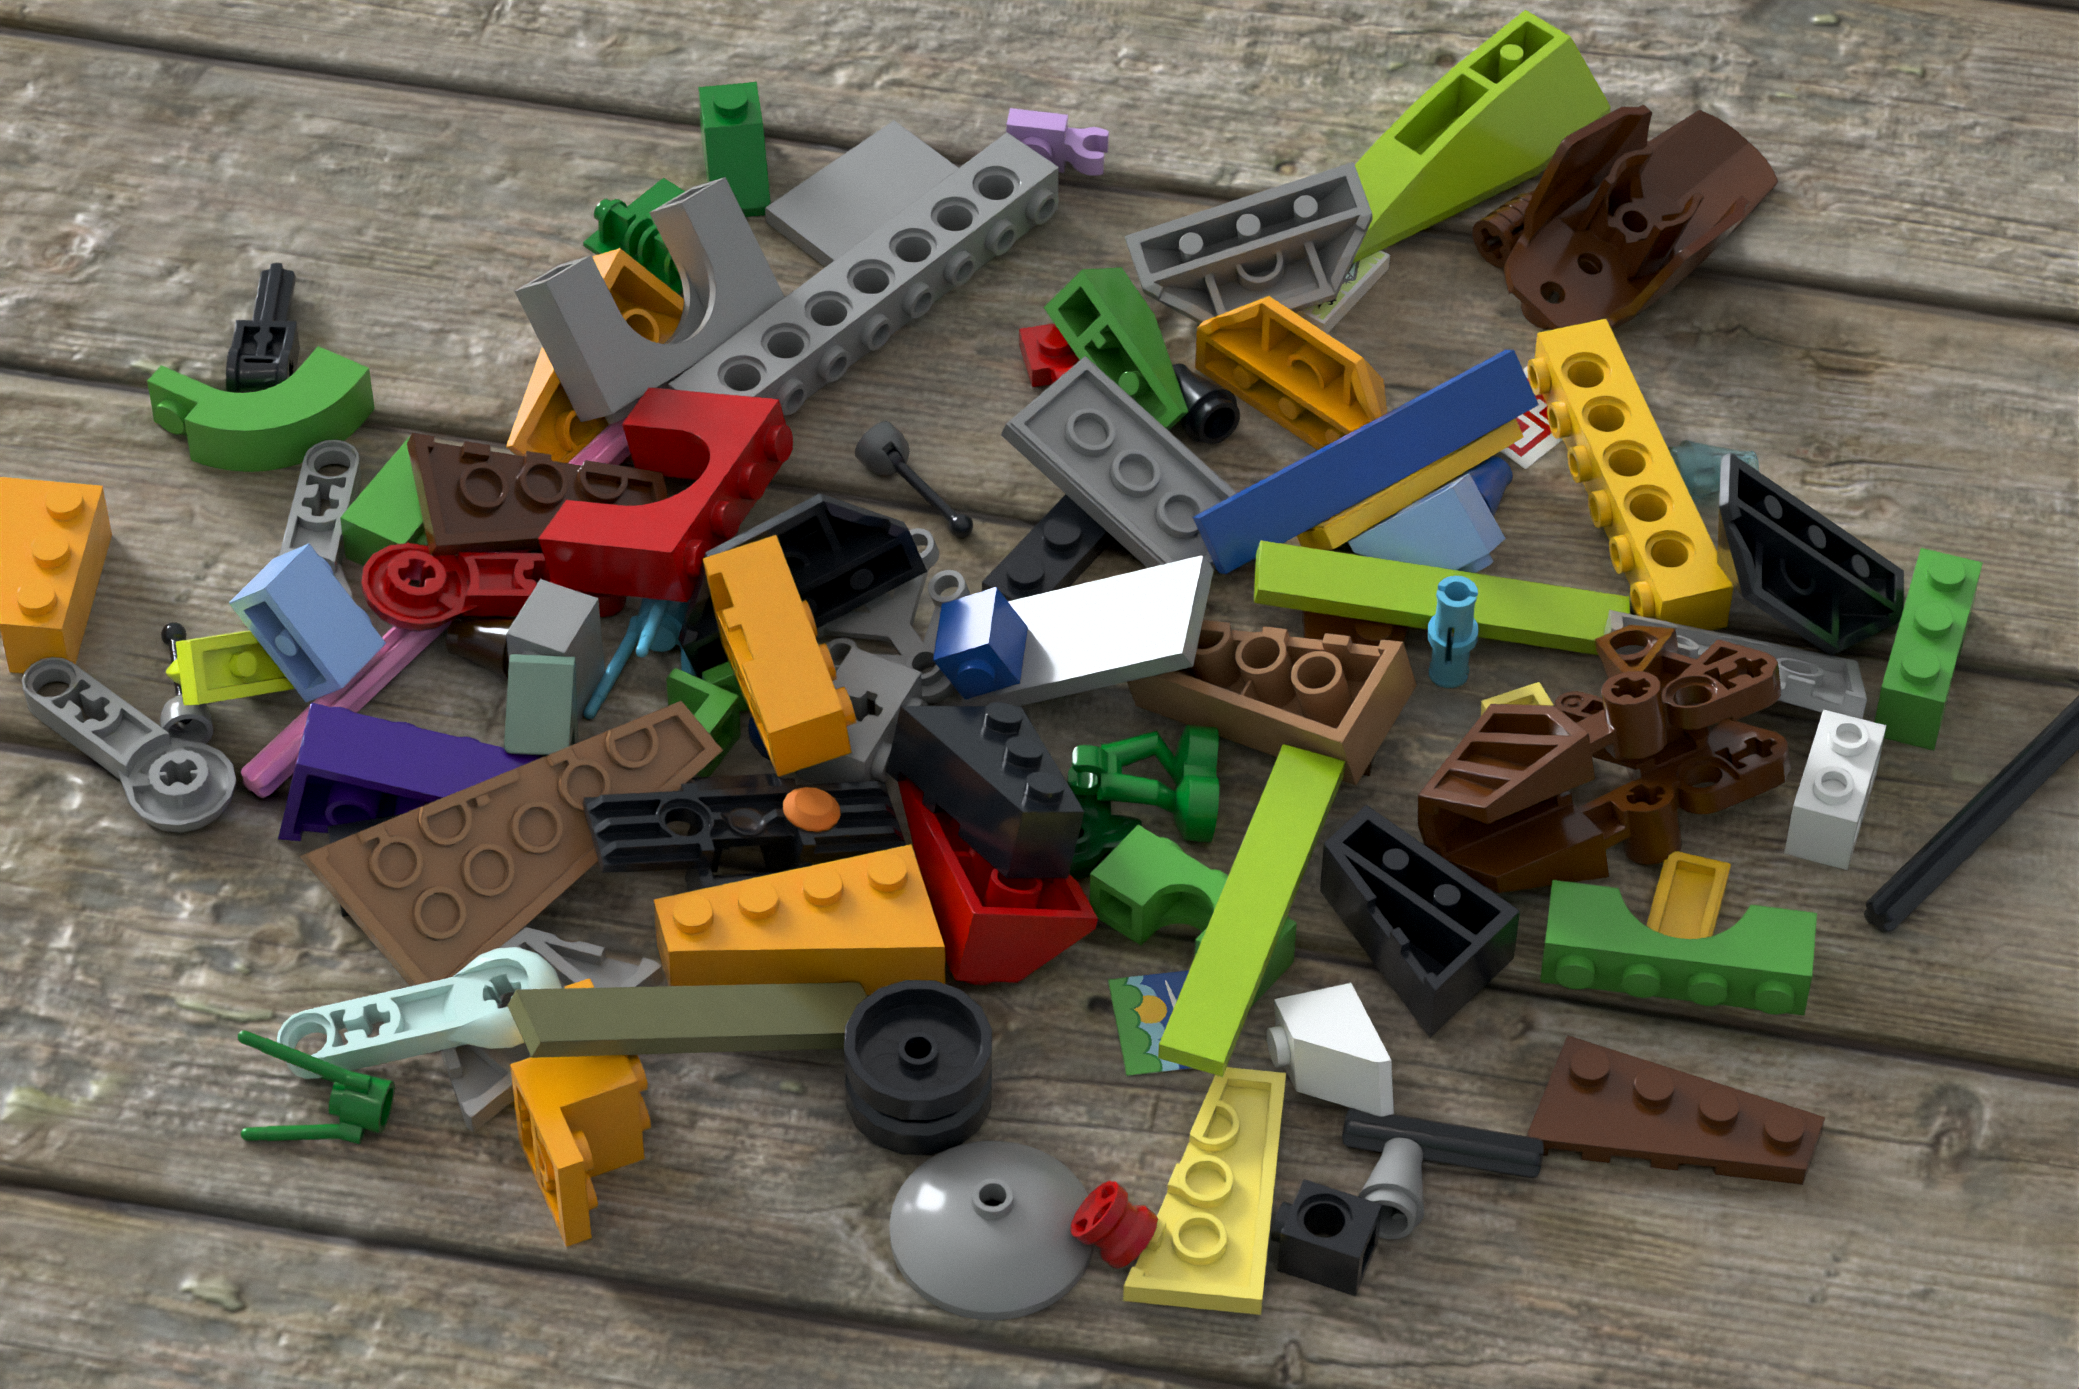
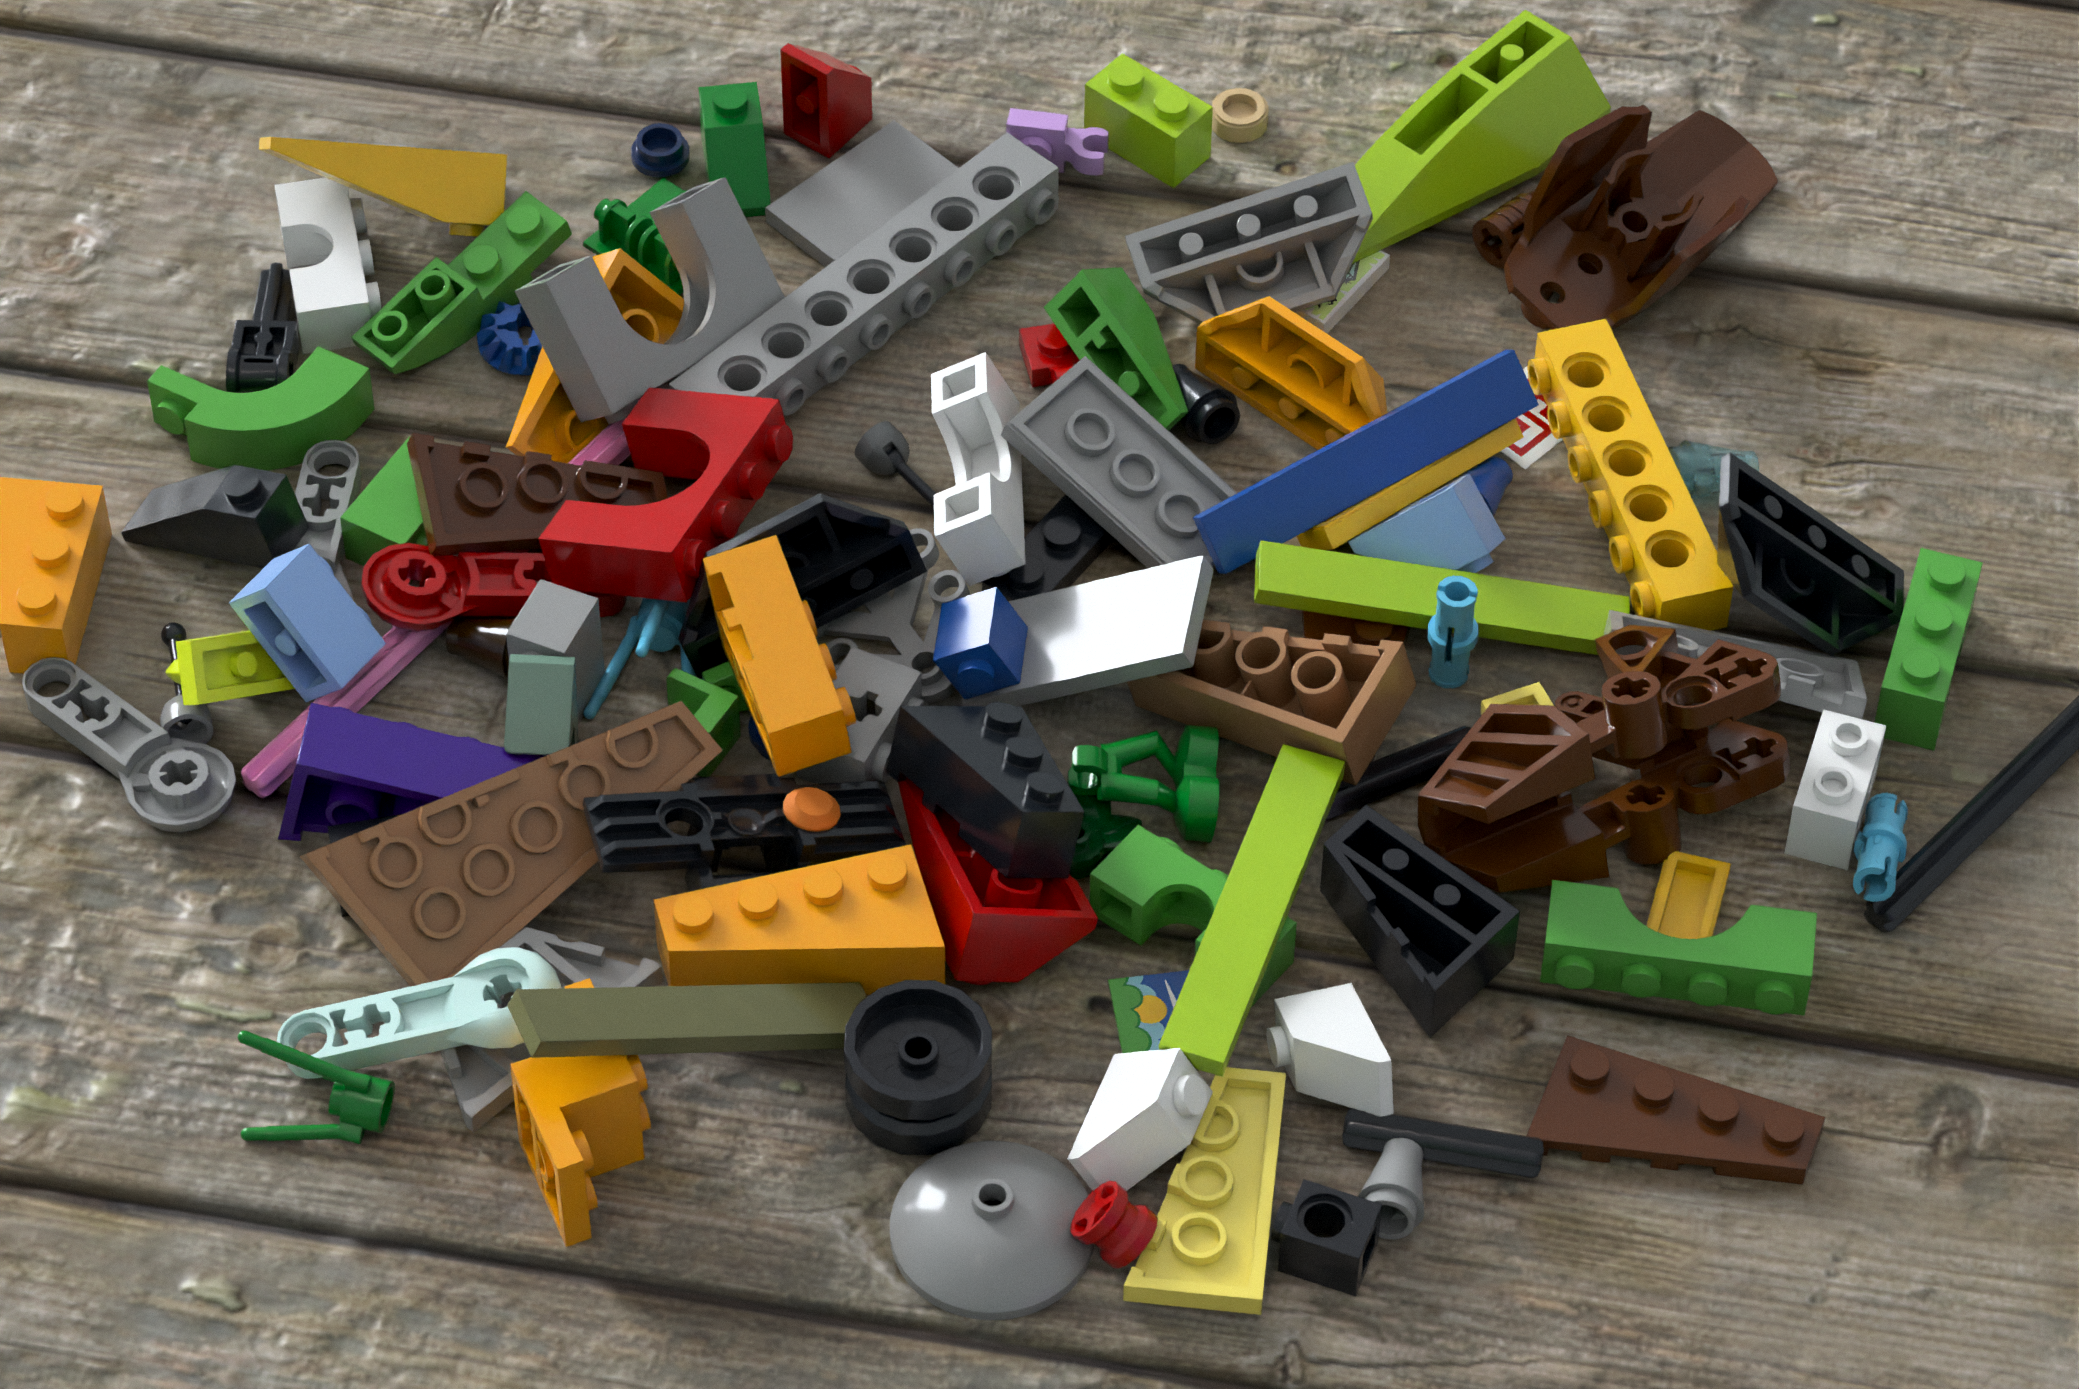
none -> black slope [121,465,309,568]
none -> yellow wedge [259,137,507,237]
none -> white arch [274,178,382,354]
none -> bright green slope [351,191,572,375]
none -> blue gear [477,301,542,375]
none -> dark blue plate [631,123,690,177]
none -> red slope [780,43,872,159]
none -> white arch [931,352,1026,586]
none -> white slope [1068,1048,1213,1191]
none -> lime brick [1084,53,1213,188]
none -> tan tile [1211,88,1269,143]
none -> black axle [1326,726,1471,820]
none -> medium azure pin [1853,793,1908,902]

